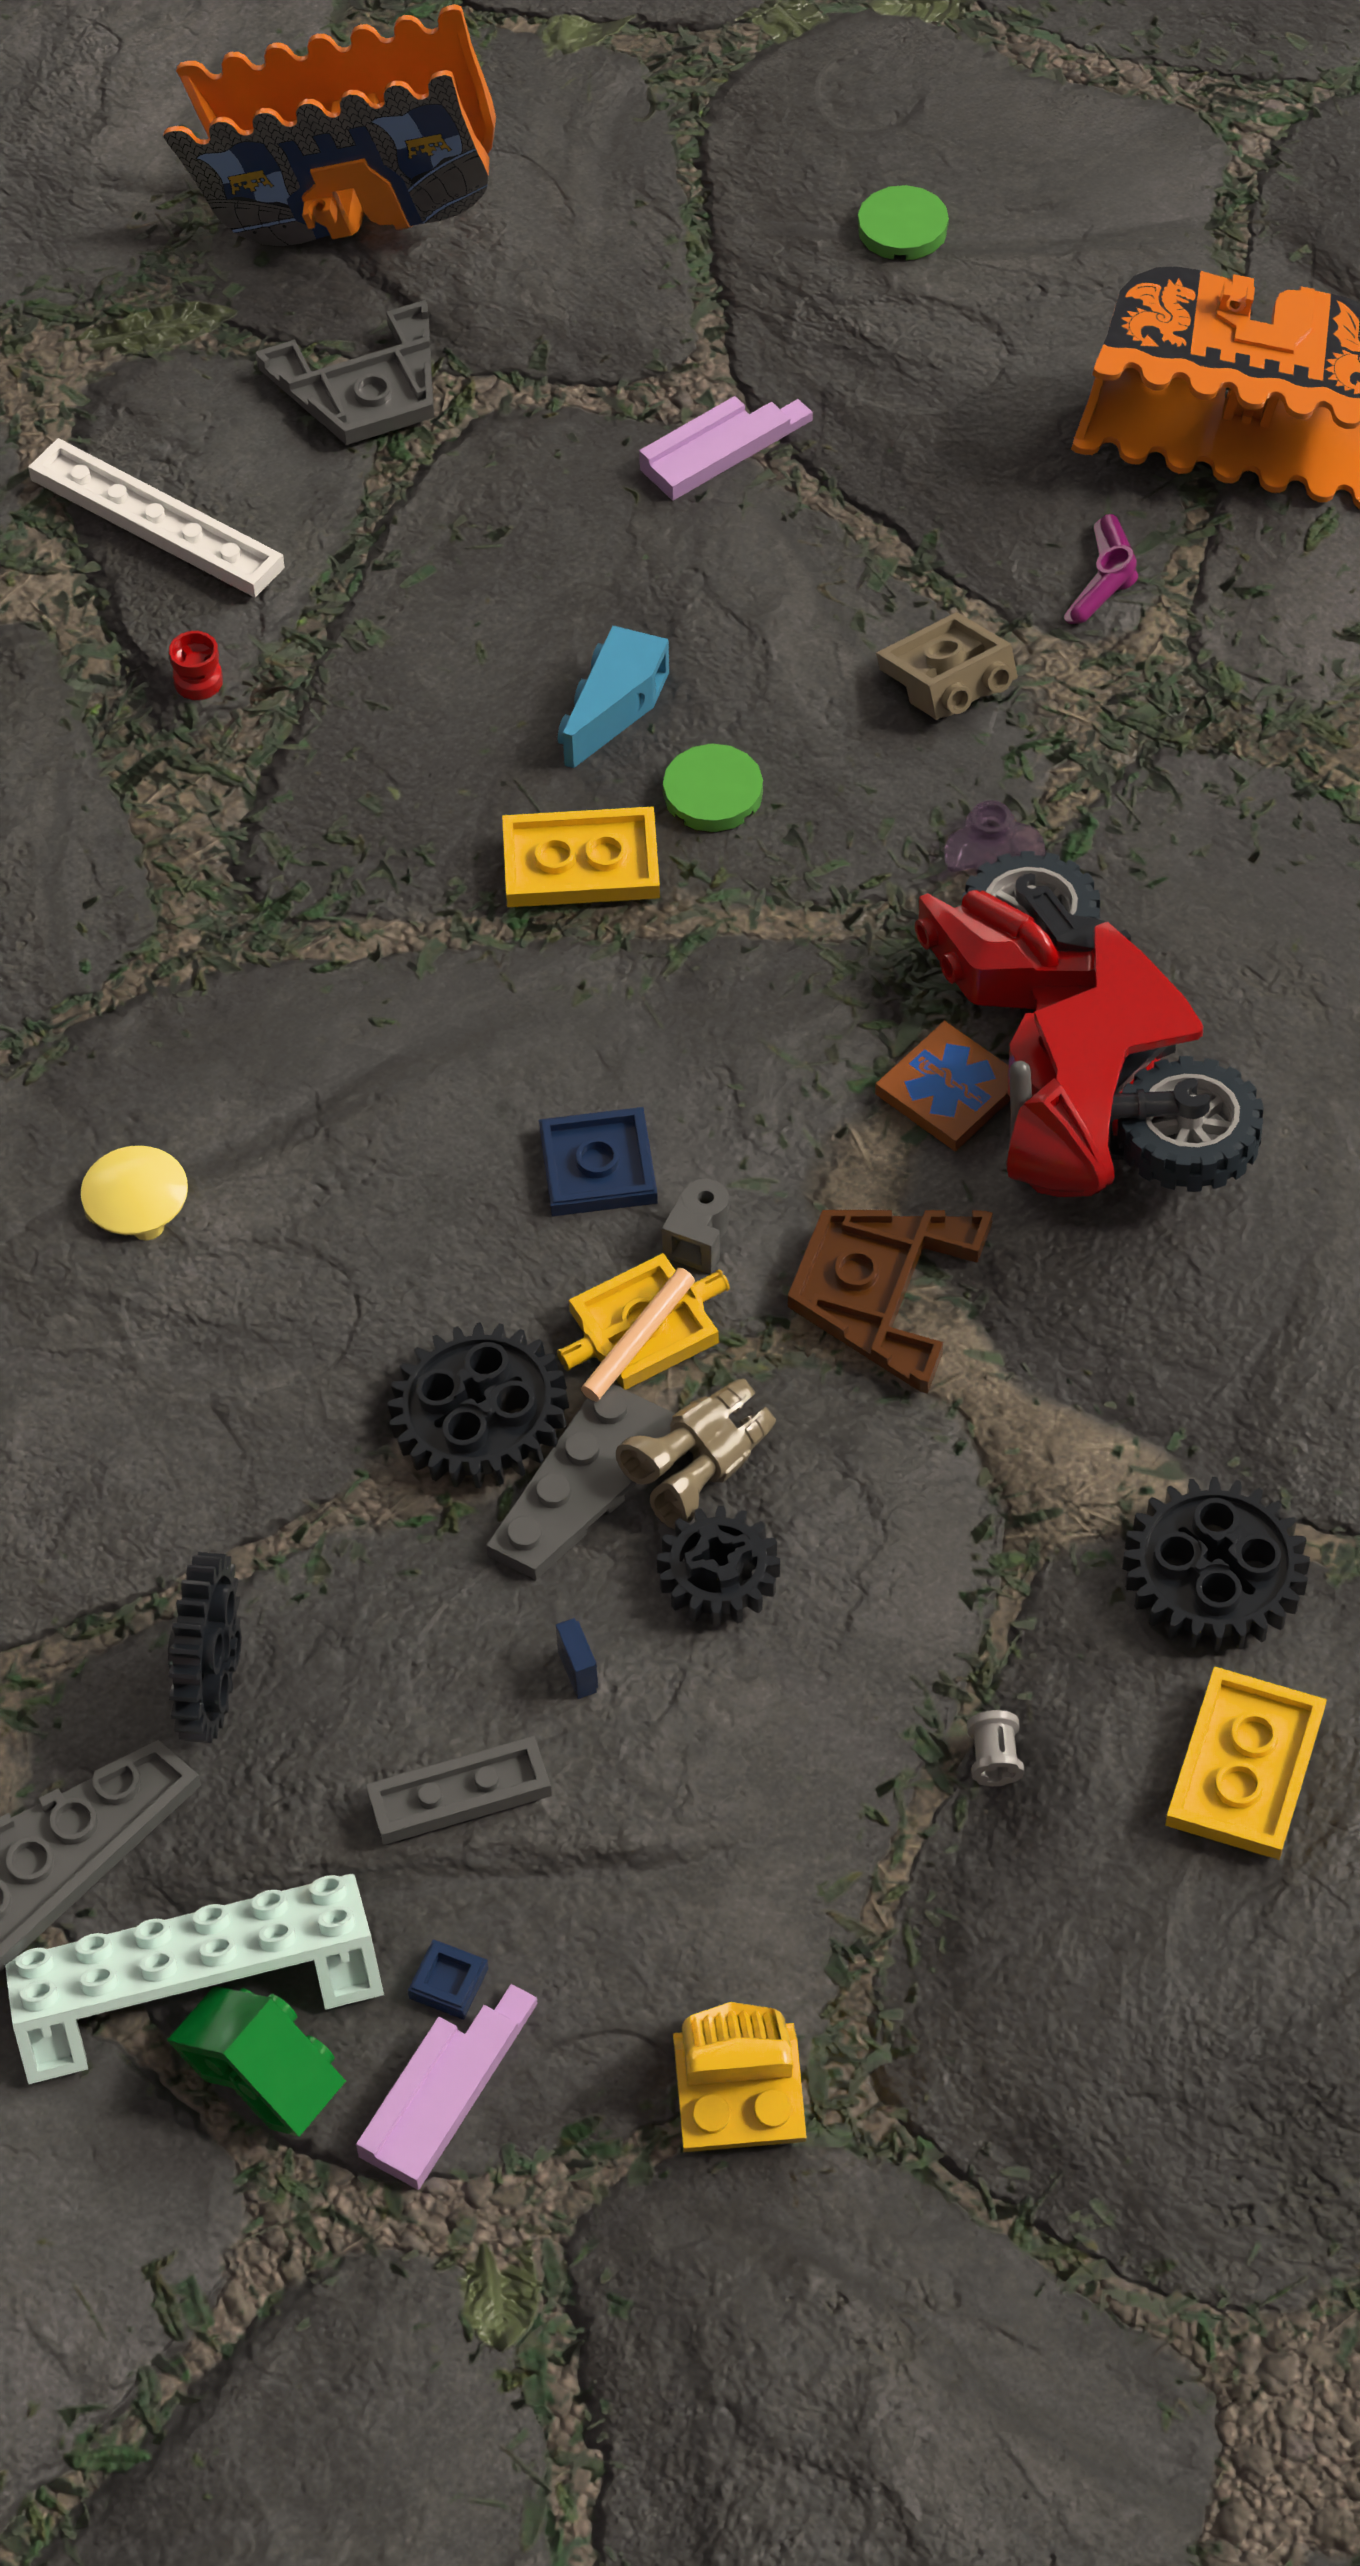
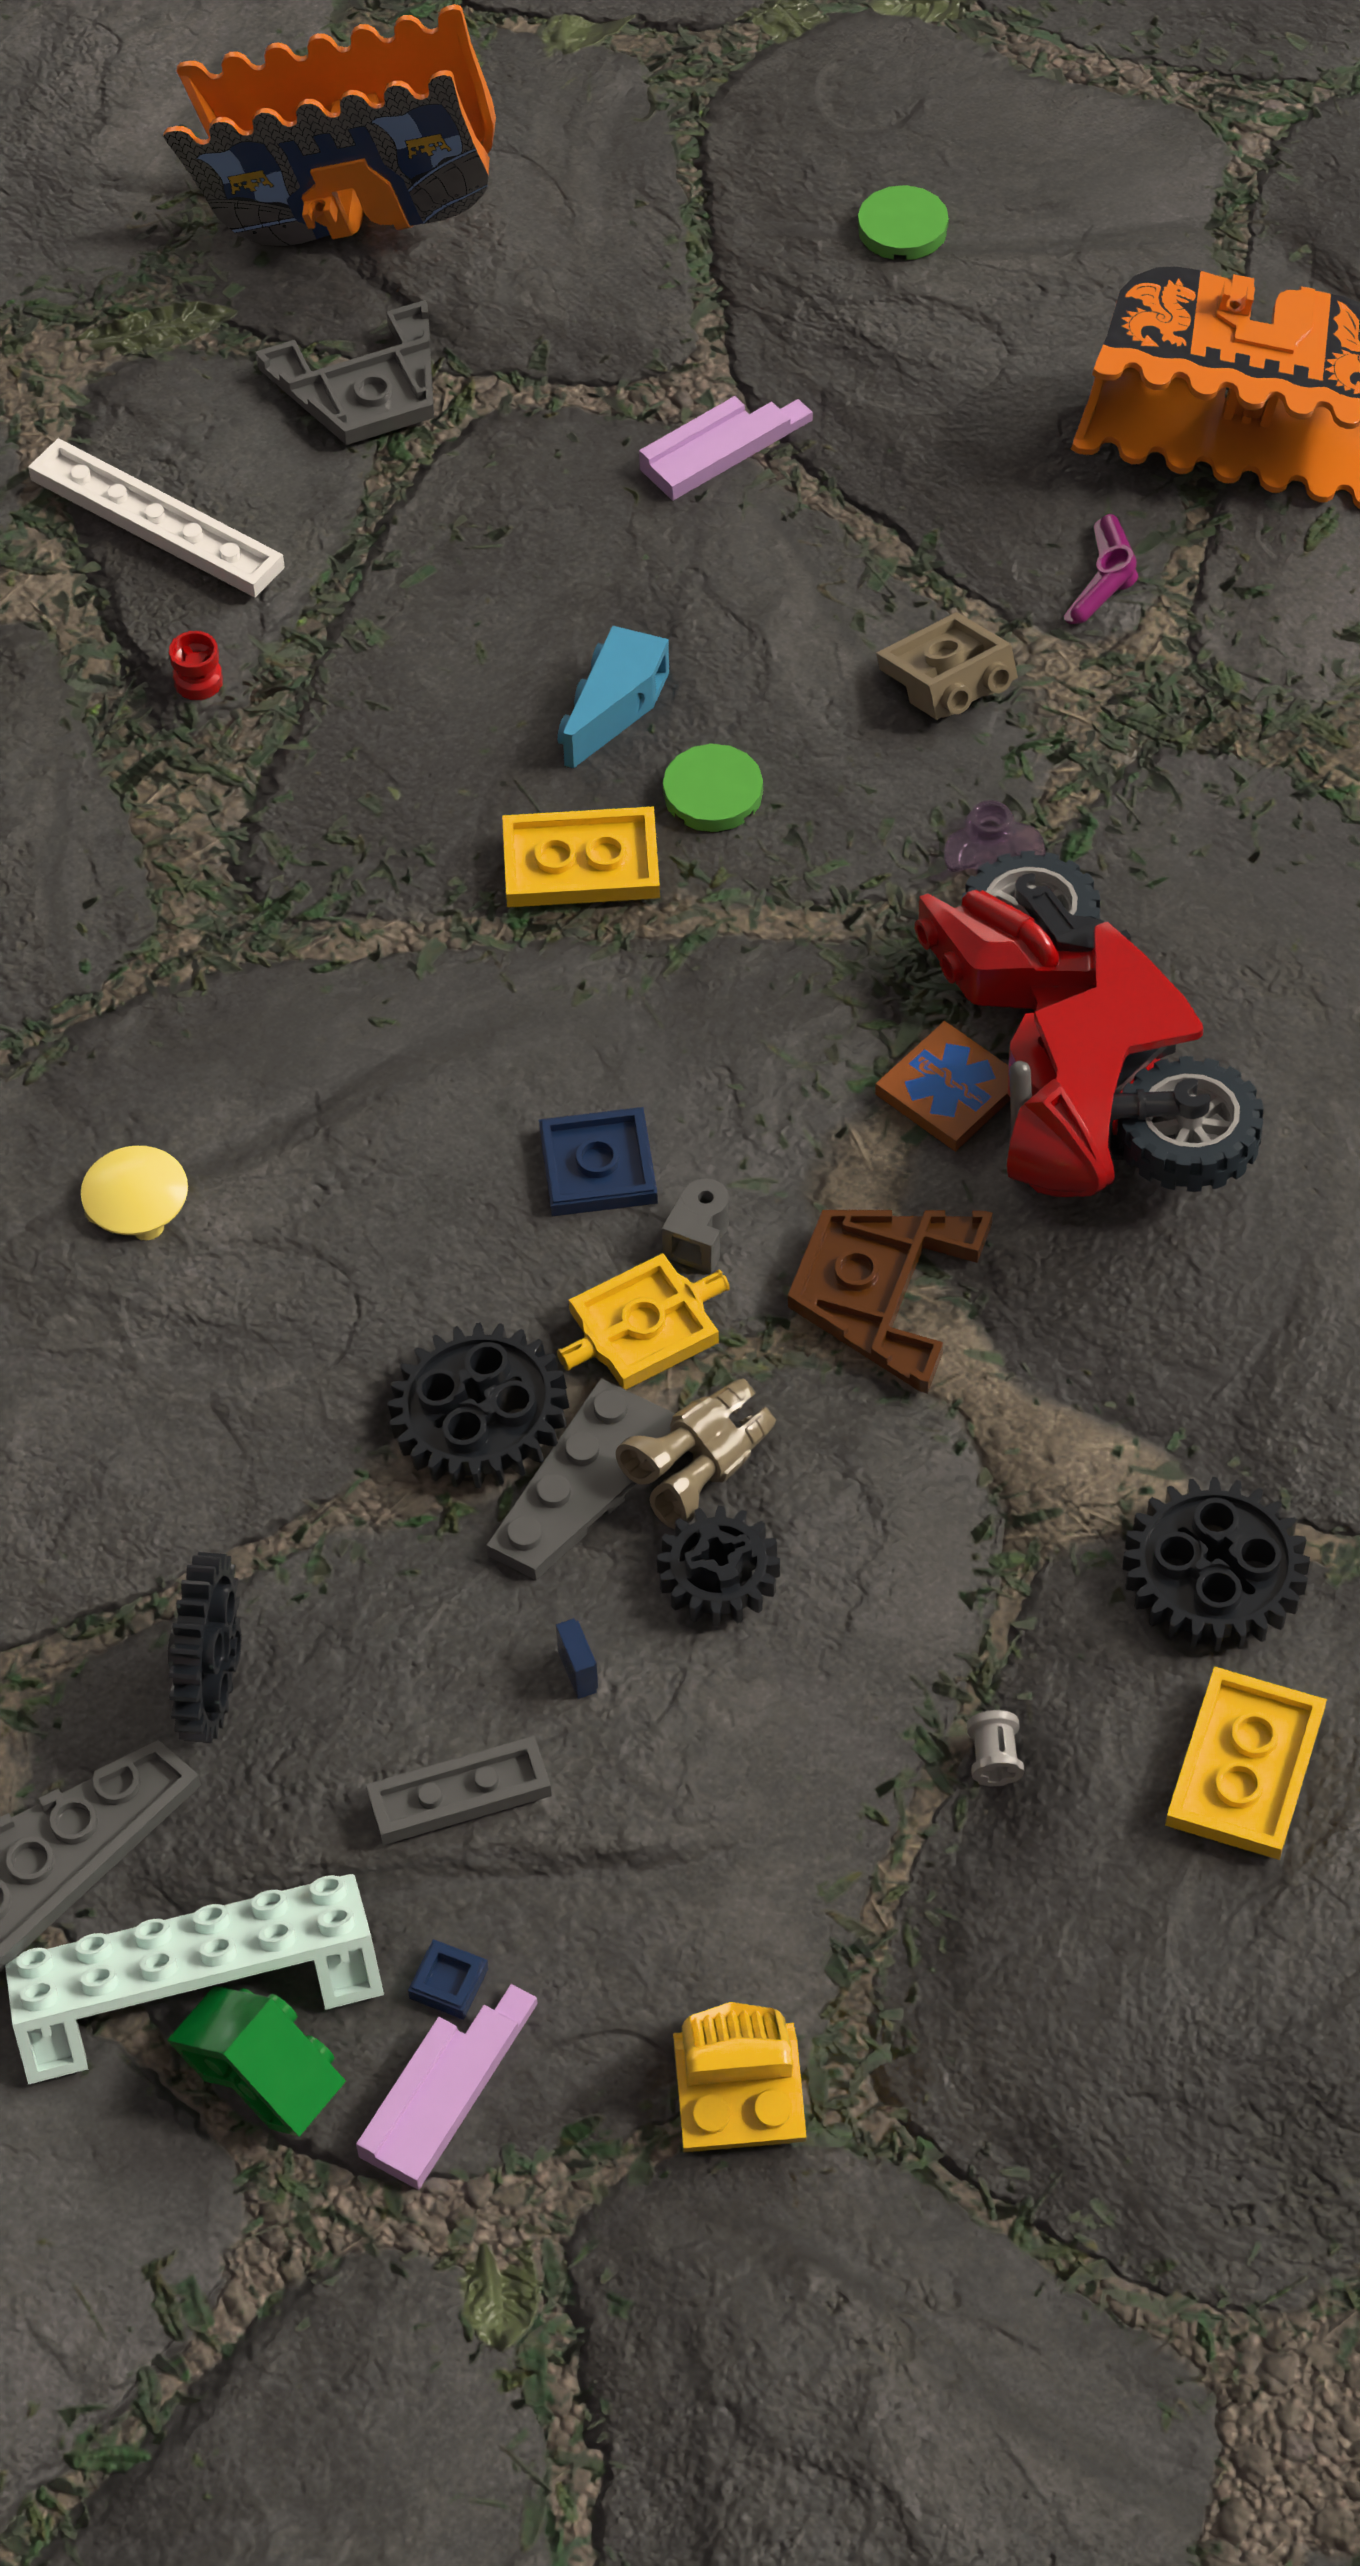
light nougat bar [581,1268,695,1402] -> none

